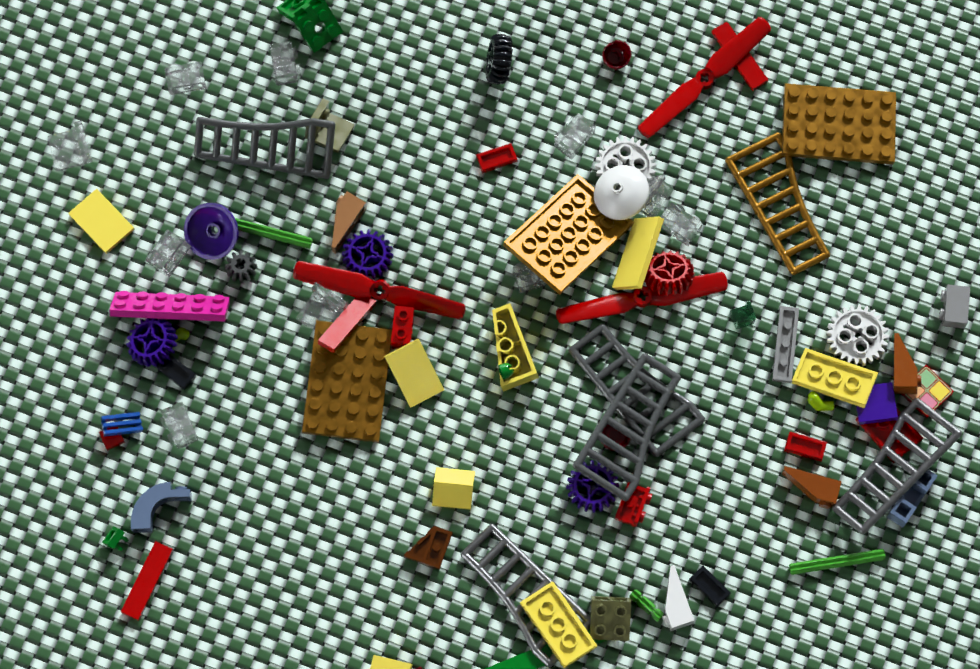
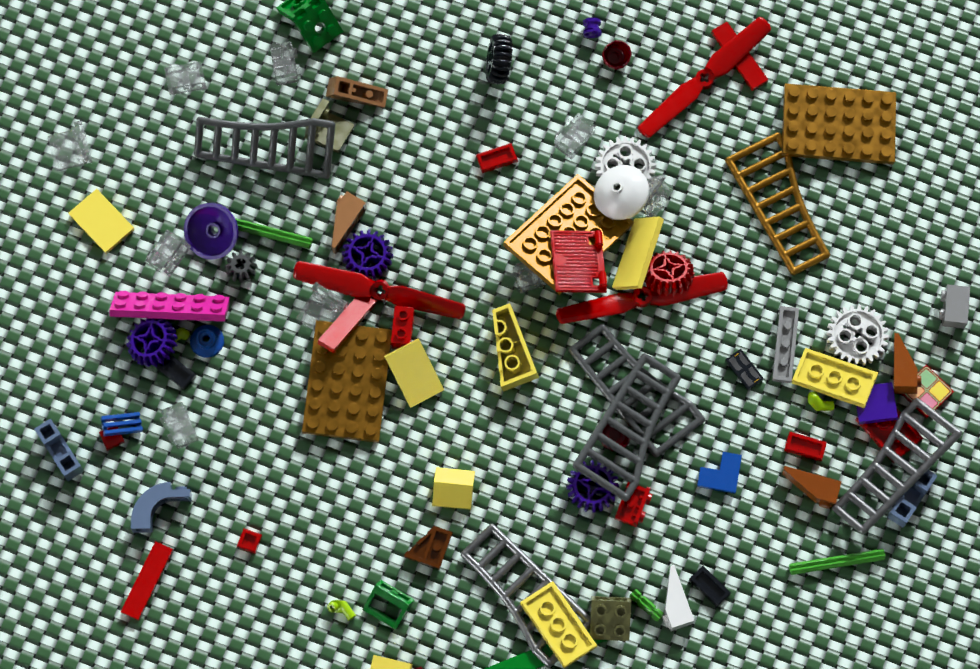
green tile [102,526,129,551] -> none
green hinge [498,363,514,380] -> none
clear brick [661,202,703,246] -> none
clear green panel [730,300,756,330] -> none
none -> sand blue arch [34,418,84,481]
none -> blue piece [190,325,224,358]
none -> red tile [237,528,262,554]
none -> medium nougat slope [326,76,388,108]
none -> lime arm [327,600,356,621]
none -> green tile [362,580,414,630]
none -> red window [550,230,607,293]
none -> dark purple wheel [583,17,602,38]
none -> blue tile [697,452,742,494]
none -> tile [725,349,764,391]

